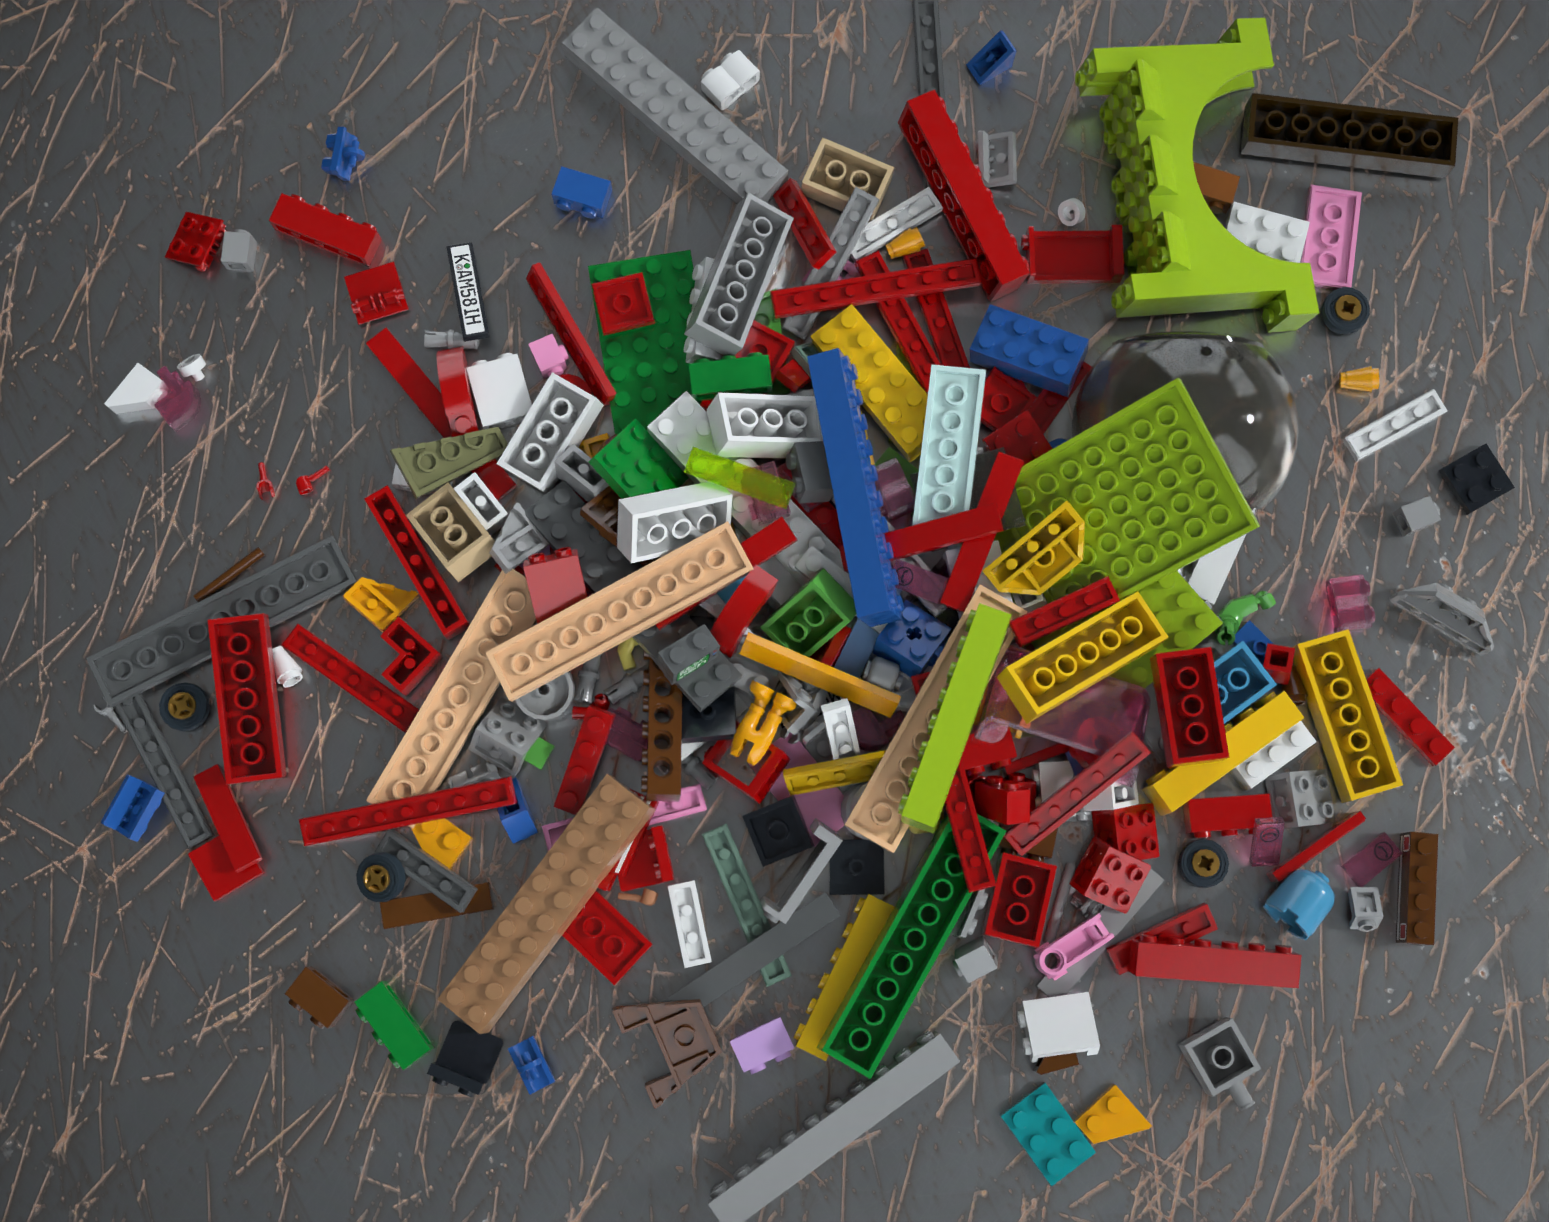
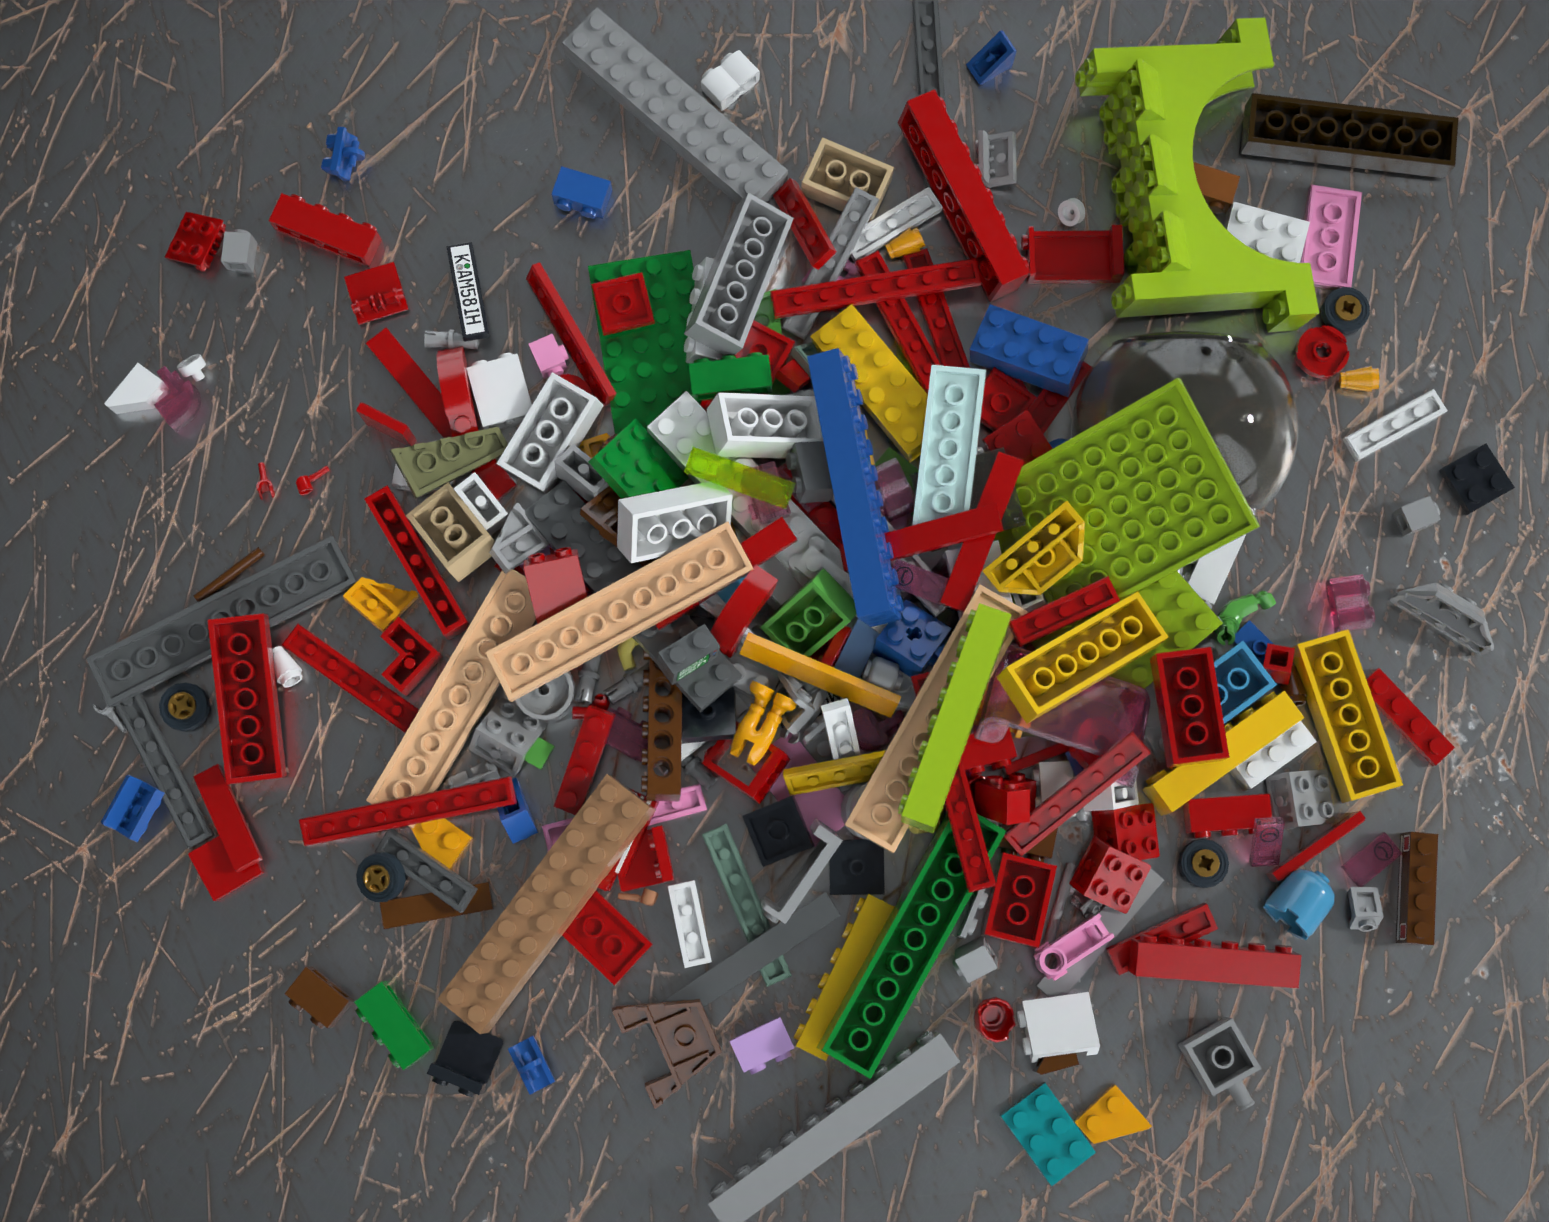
none -> red tile [356,402,417,446]
none -> red hair [974,997,1016,1043]
none -> red plate [1294,326,1350,380]

